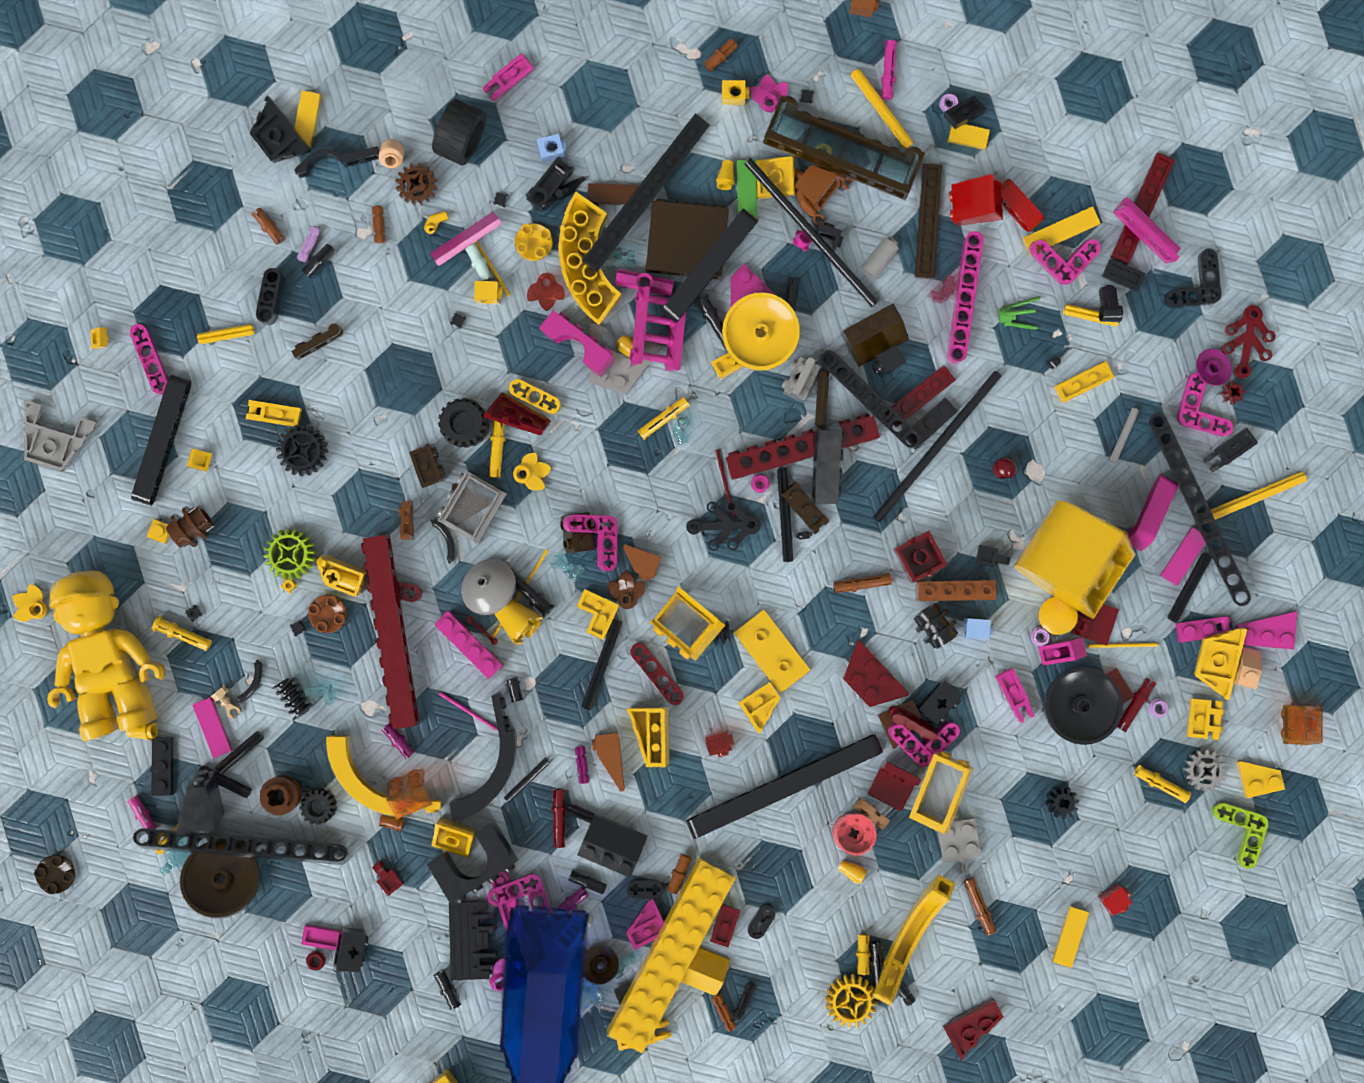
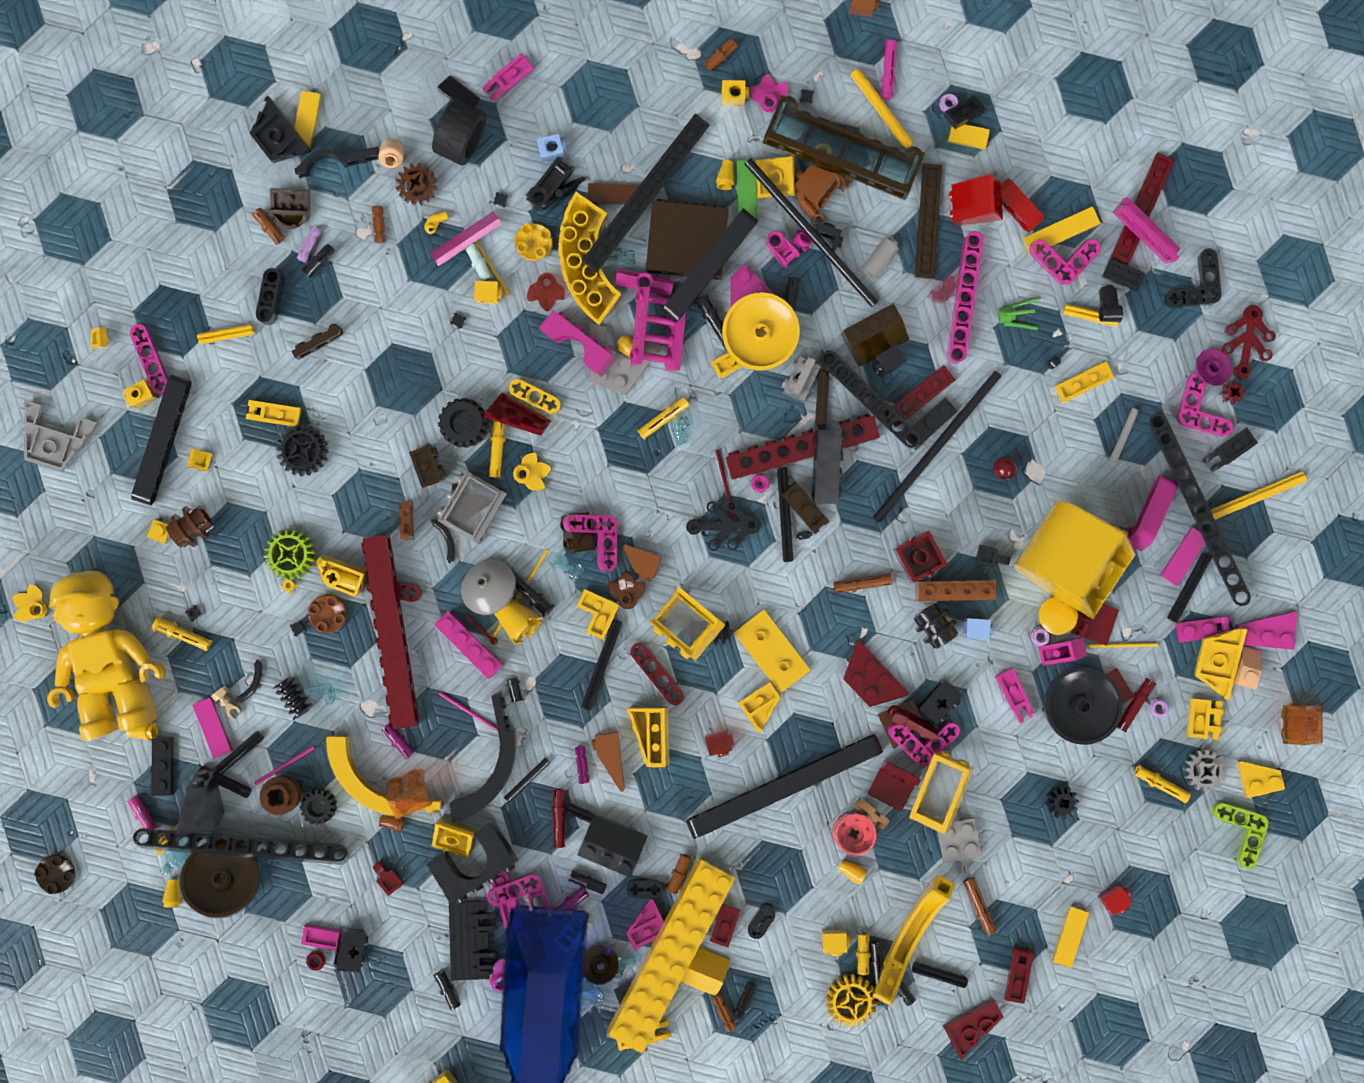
none -> yellow brick [123,379,158,409]
none -> yellow cone [162,880,182,907]
none -> dark pink axle [254,746,315,785]
none -> dark brown slope [269,188,311,230]
none -> black slope [437,75,480,107]
none -> dark pink piece [766,231,800,268]
none -> yellow brick [822,929,850,956]
none -> black axle [911,962,968,988]
none -> dark red plate [1004,946,1034,1004]

